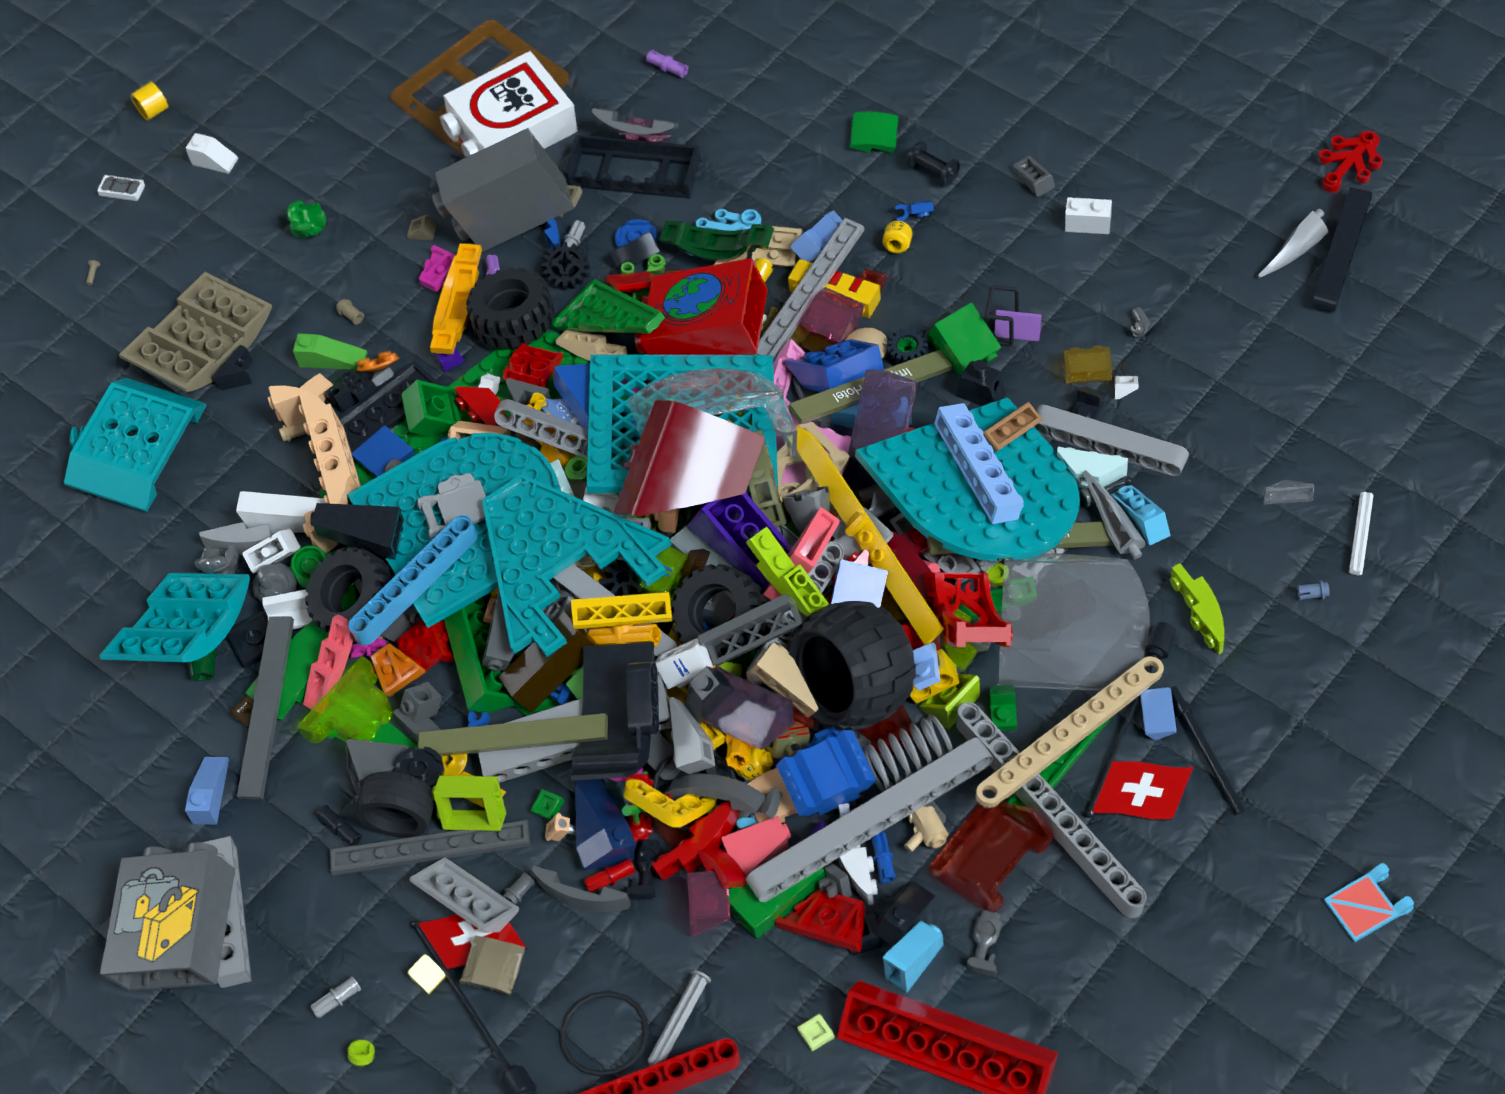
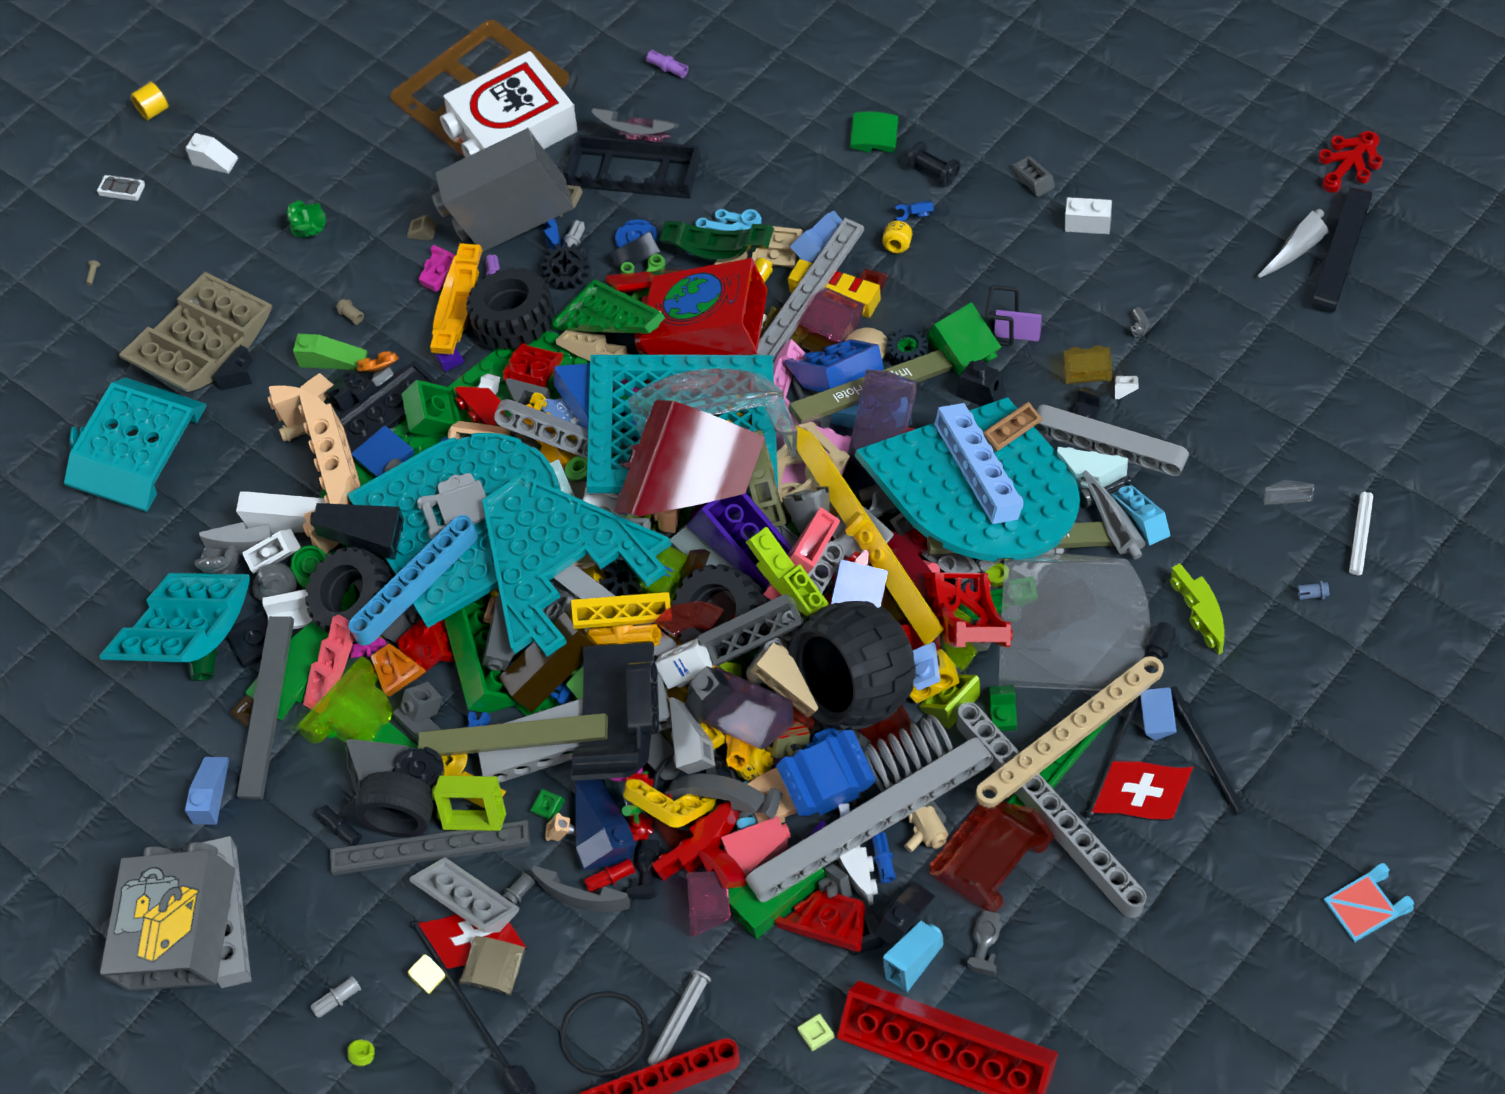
none -> clear red tile [655,601,724,637]

